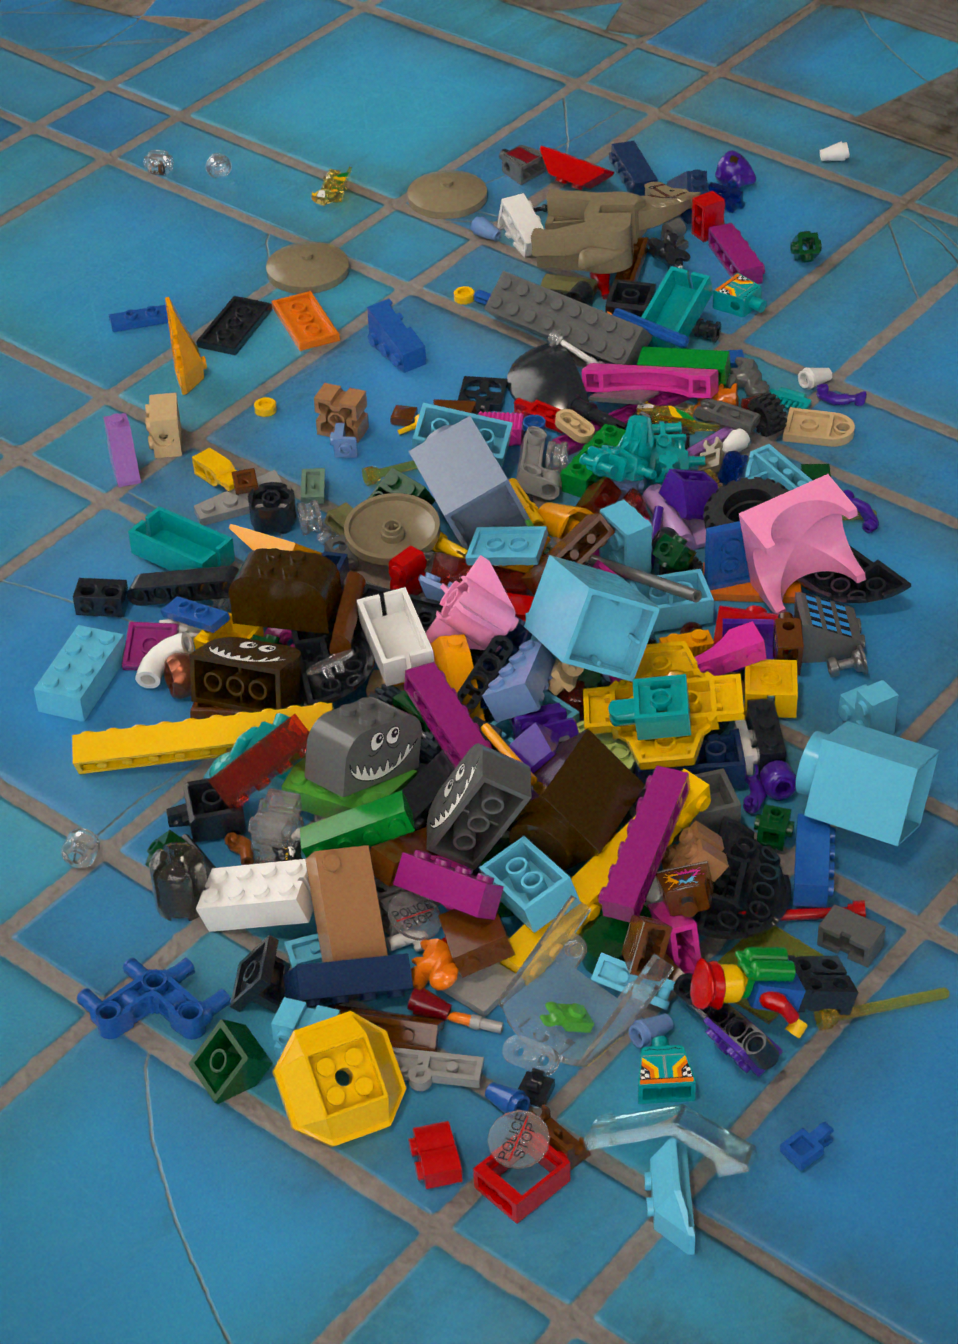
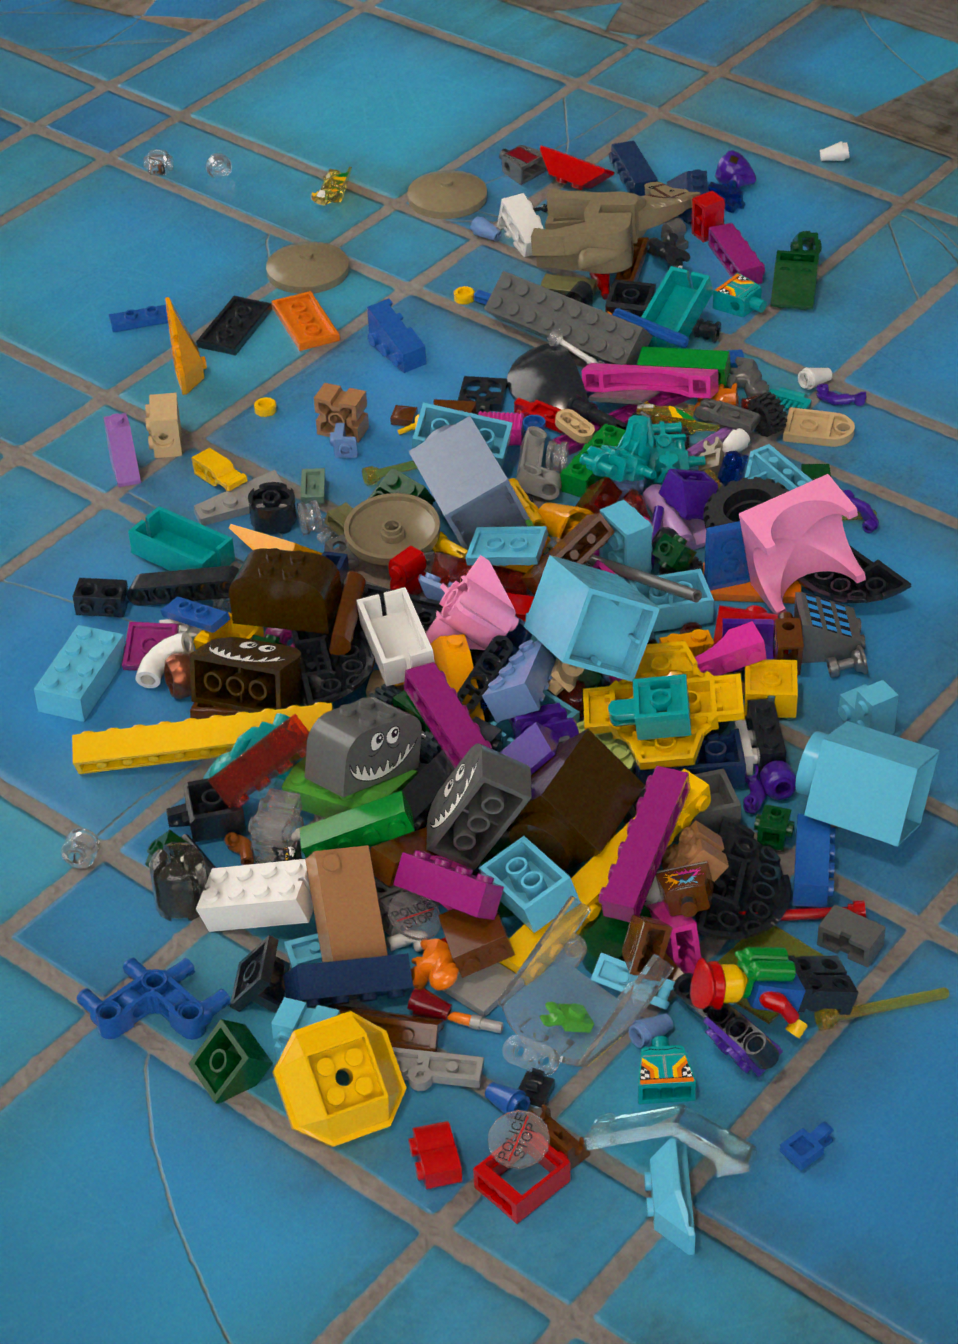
reddish brown tile [231,468,259,495] -> none
clear piece [306,649,354,679] -> none
light orange piece [481,723,537,786] -> none
none -> dark green slope [770,250,819,310]

